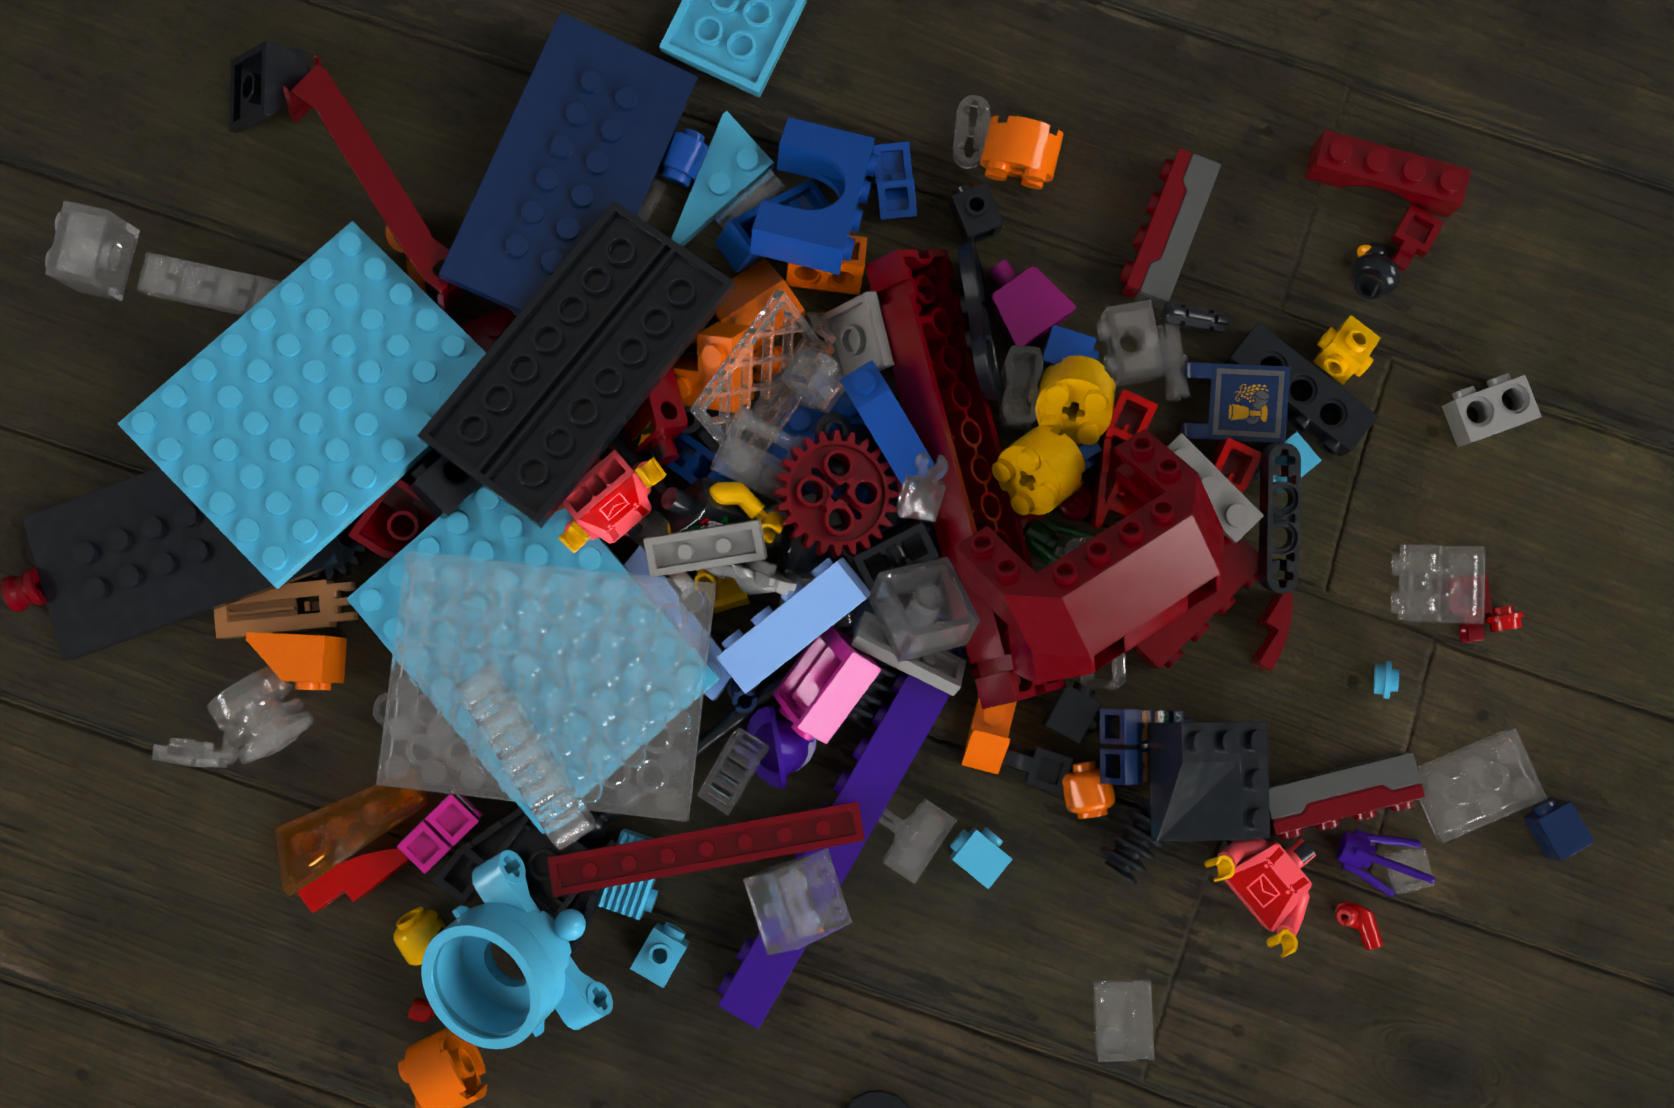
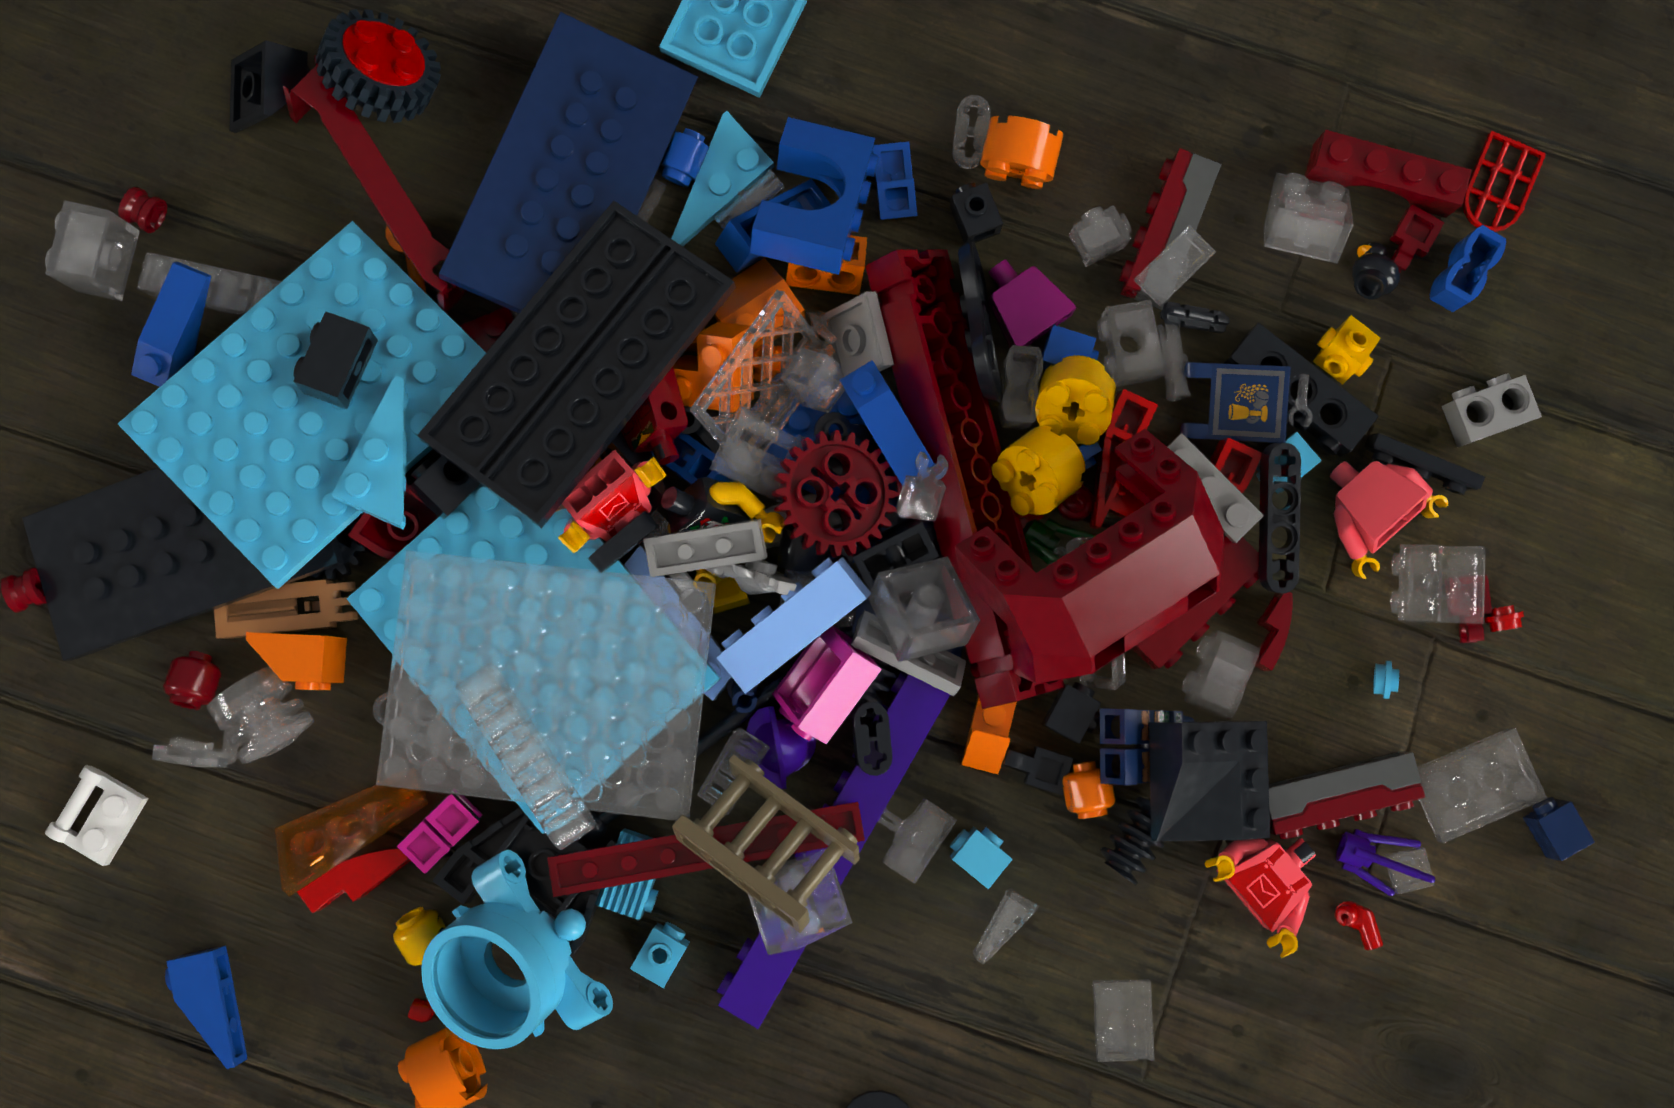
none -> white plate [45,765,149,866]
none -> dark red wheel [118,186,167,233]
none -> blue slope [131,261,211,387]
none -> dark red head [163,651,221,710]
none -> blue slope [165,945,248,1069]
none -> black brick [293,311,378,409]
none -> black wheel [315,9,441,123]
none -> medium azure wing [331,375,407,529]
none -> black beam [588,511,658,574]
none -> dark tan fence [672,754,860,933]
none -> black beam [851,700,893,776]
none -> clear slope [973,888,1039,964]
none -> clear brick [1069,205,1132,267]
none -> clear plate [1134,225,1216,307]
none -> clear brick [1182,630,1261,719]
none -> clear slope [1263,173,1354,264]
none -> clear hand [1287,374,1313,427]
none -> coral torso [1330,461,1448,579]
none -> black tile [1364,433,1485,495]
none -> blue brick [1430,225,1506,312]
none -> red window [1463,131,1546,232]

